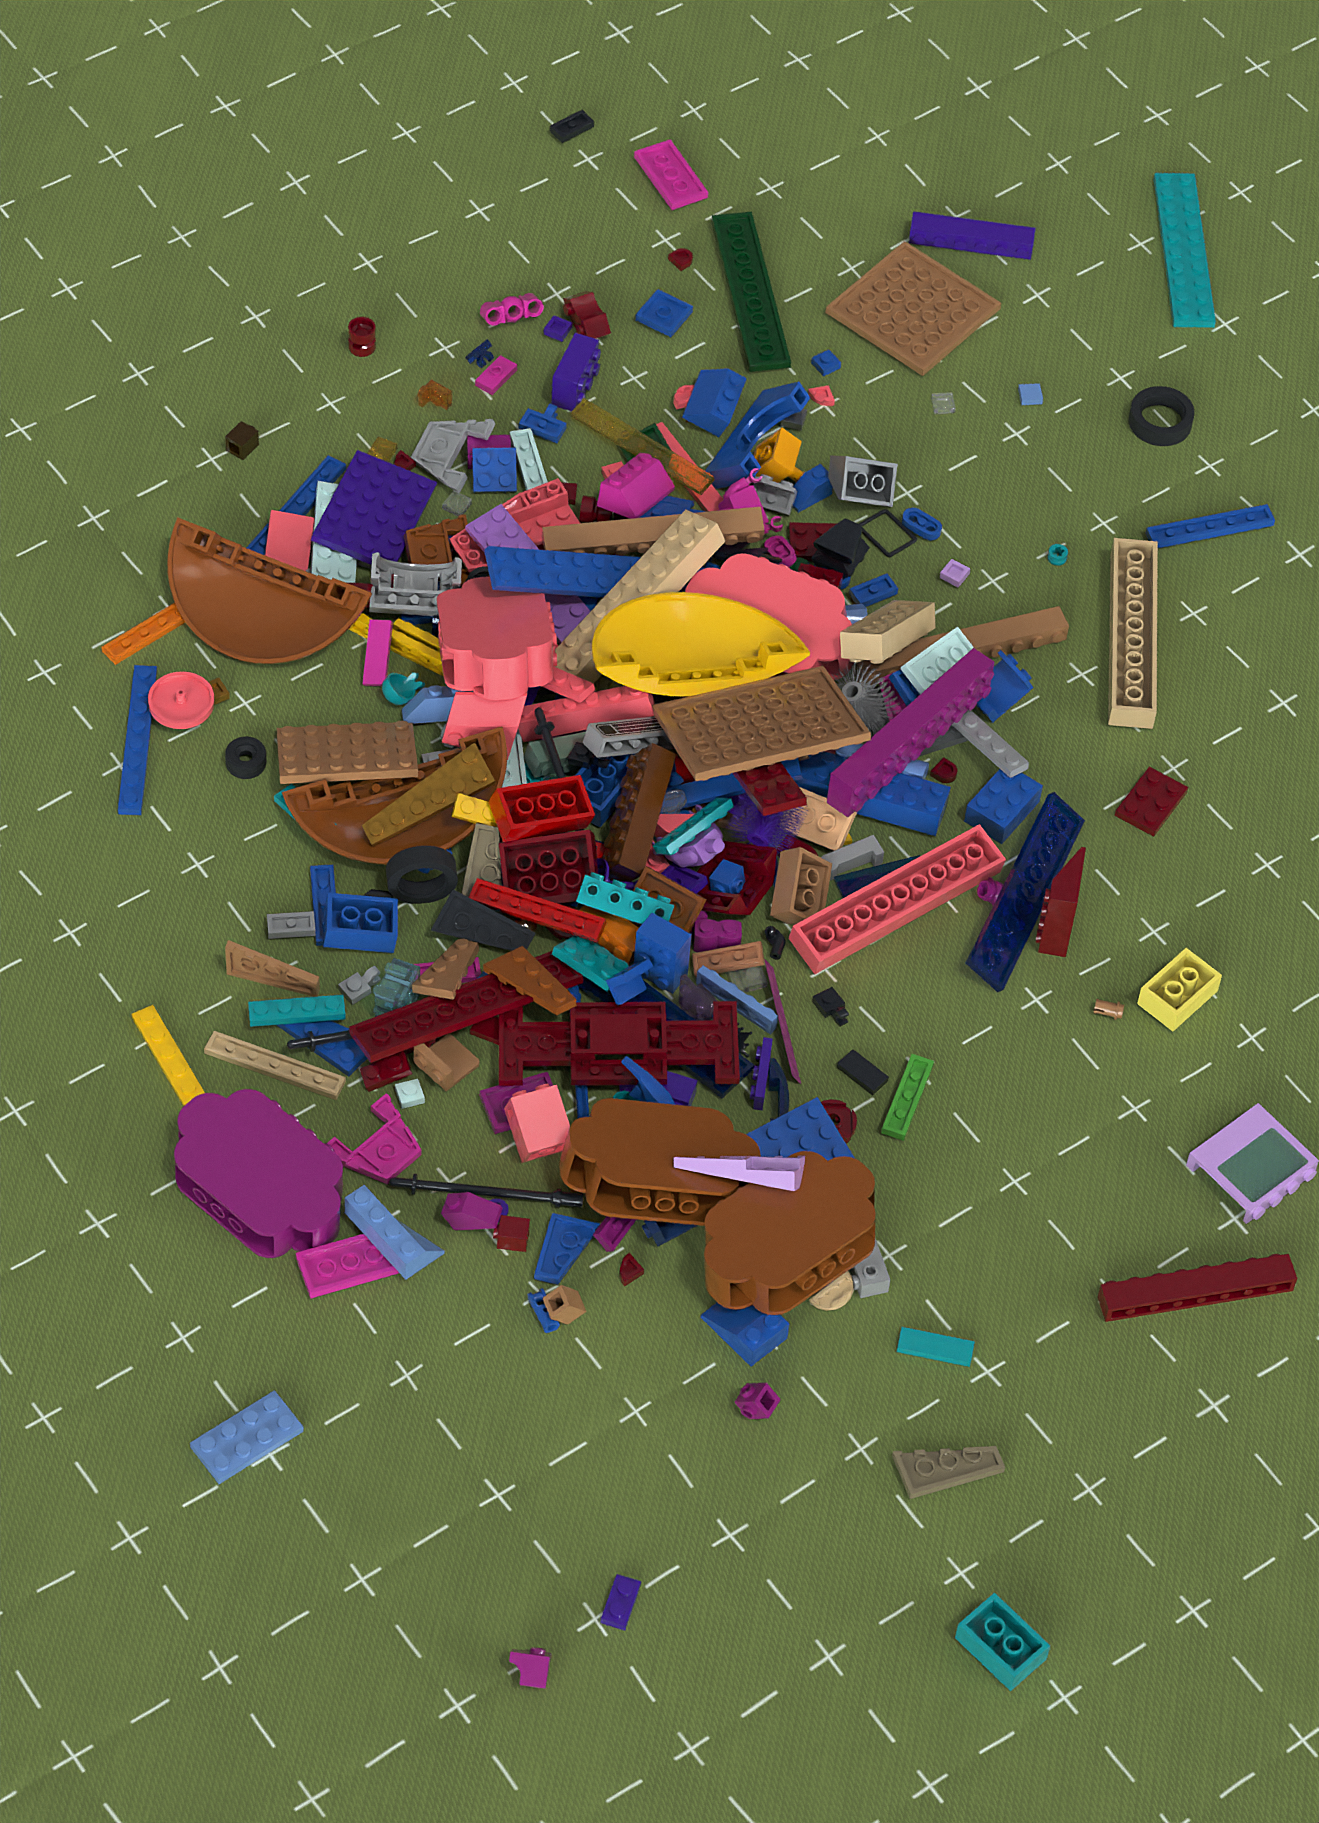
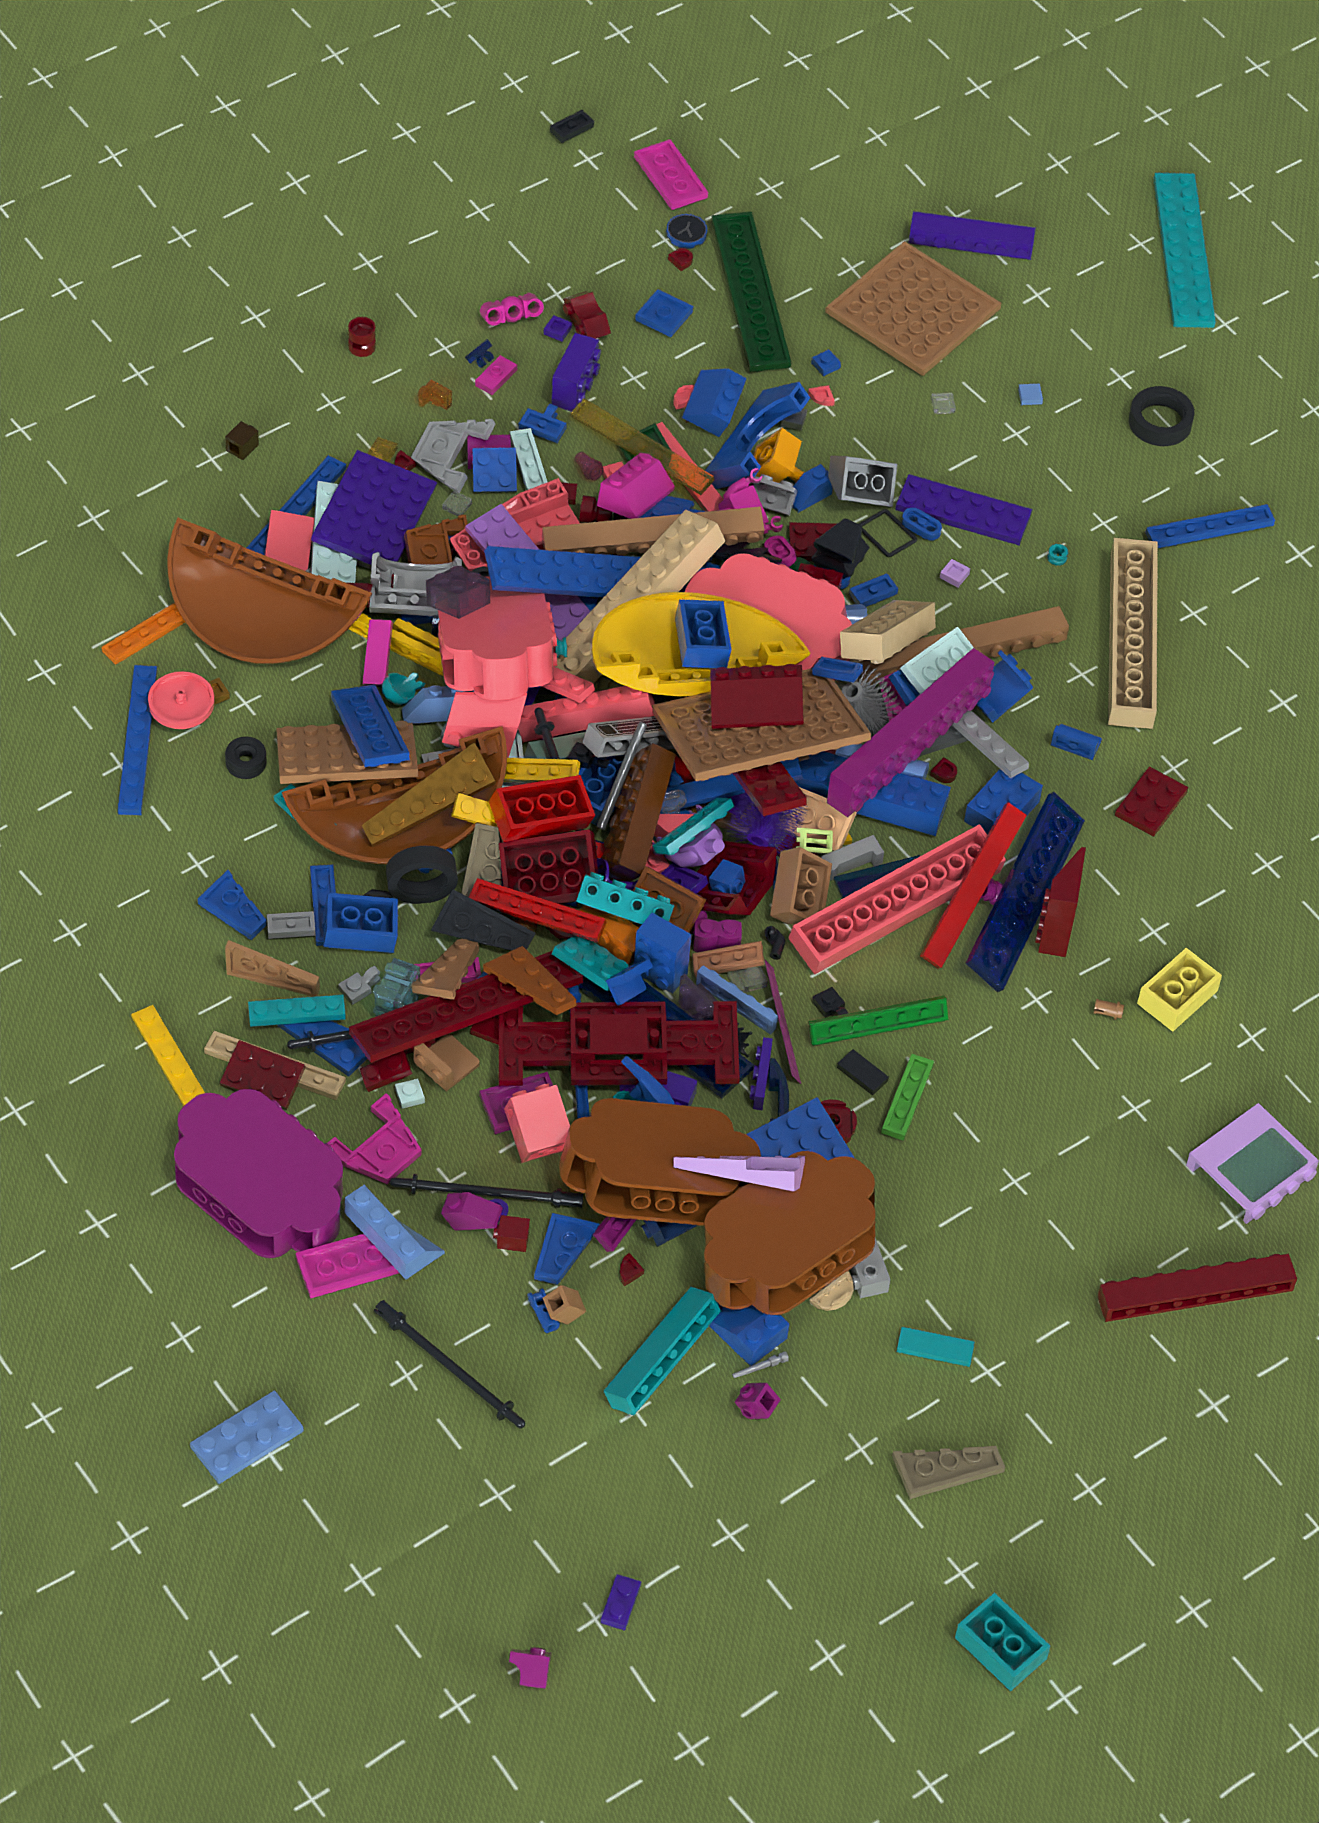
none -> blue wing [198,870,267,940]
none -> dark red plate [220,1040,306,1110]
none -> blue plate [331,684,410,767]
none -> black bar [374,1300,526,1428]
none -> clear purple brick [426,566,490,619]
none -> yellow plate [504,758,580,783]
none -> teal bush [555,637,567,658]
none -> clear pink cone [575,452,604,480]
none -> dark grey piece [596,722,647,830]
none -> teal brick [604,1287,721,1416]
none -> black tile [666,214,707,249]
none -> blue brick [675,599,732,668]
none -> dark red slope [711,664,804,729]
none -> light grey piece [732,1352,789,1378]
none -> yellowish green tile [796,828,833,854]
none -> green tile [808,995,948,1046]
none -> blue tile [812,657,863,683]
none -> dark purple plate [896,474,1032,546]
none -> red tile [920,802,1027,969]
none -> blue panel [1051,724,1102,760]

